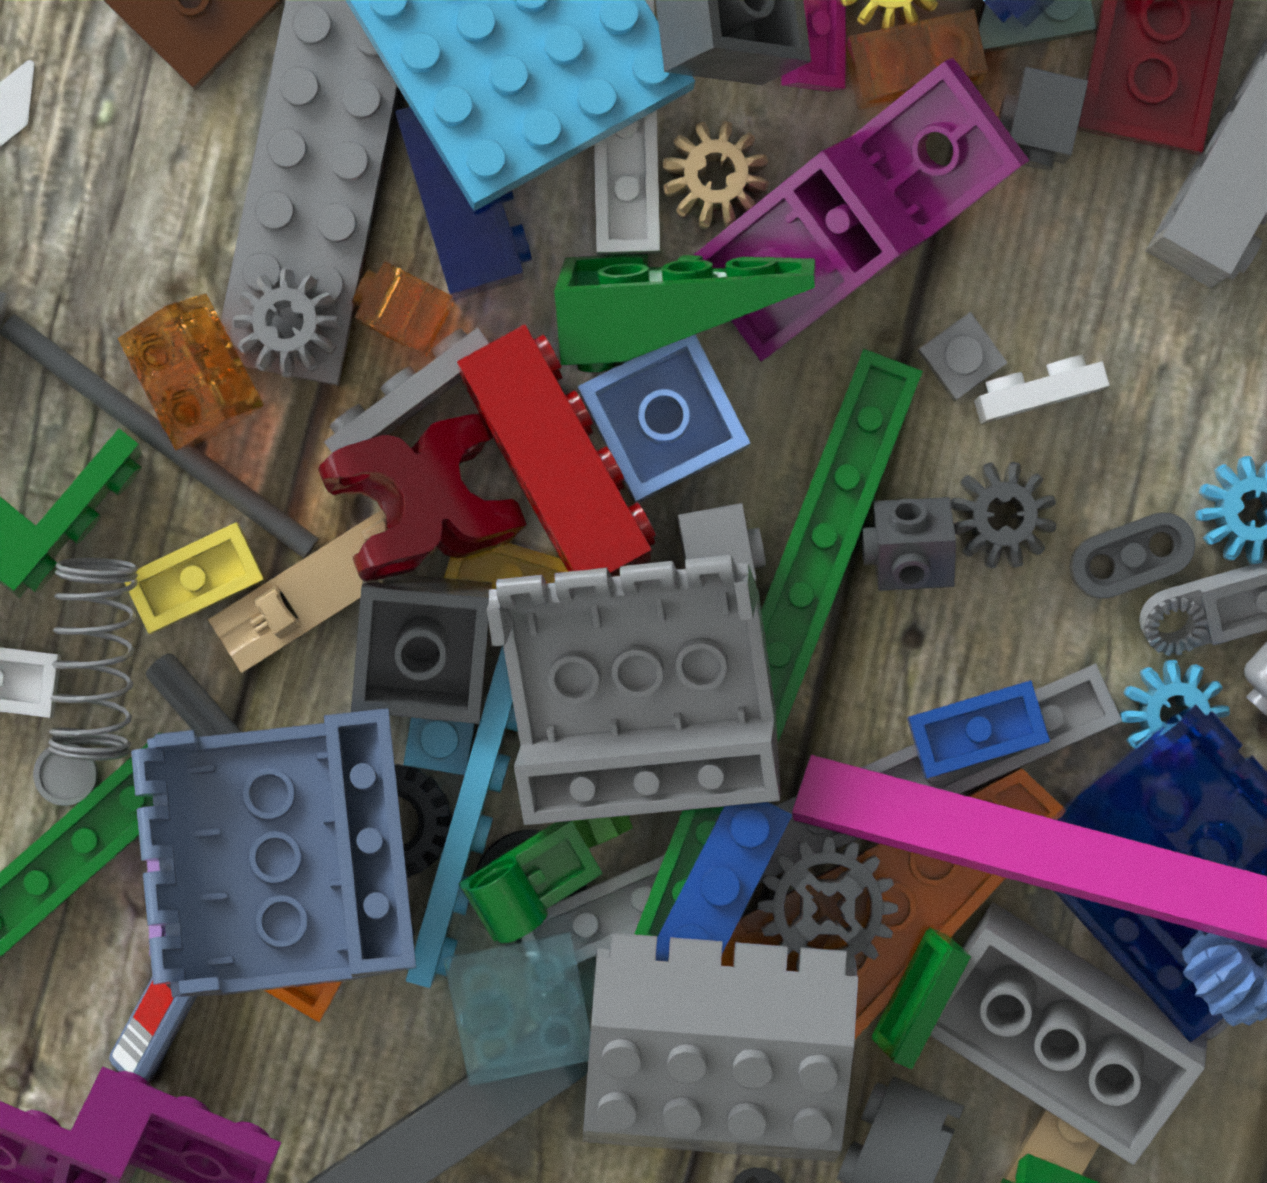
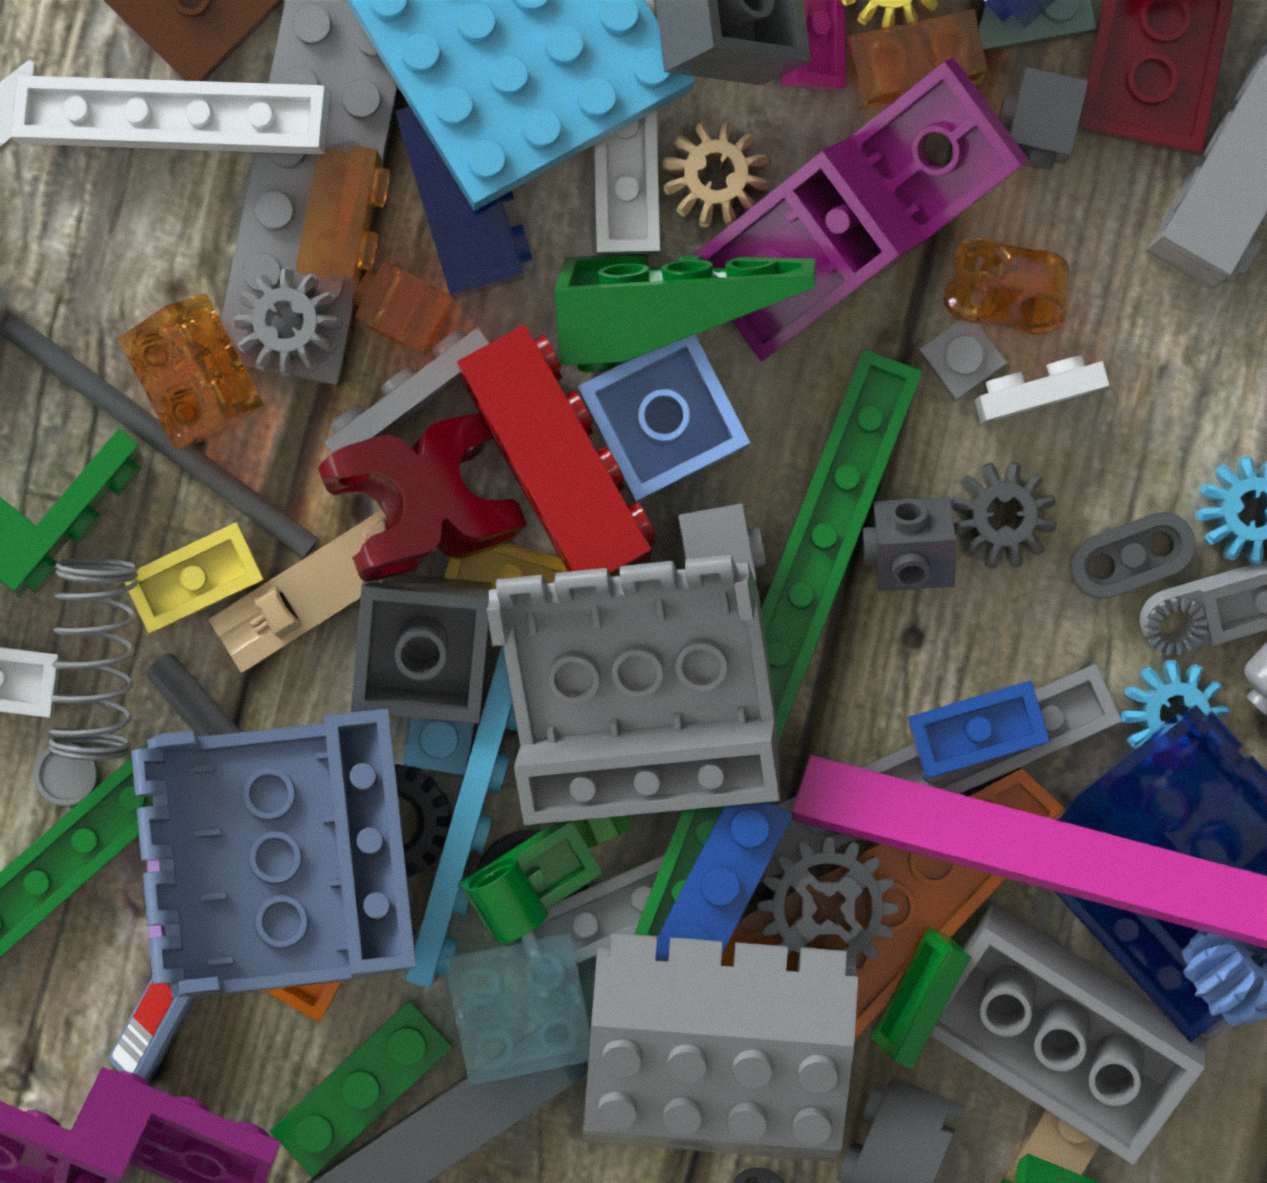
none -> white plate [10,75,330,155]
none -> green plate [270,999,453,1178]
none -> clear orange bracket [296,145,390,285]
none -> clear orange piece [943,238,1070,335]

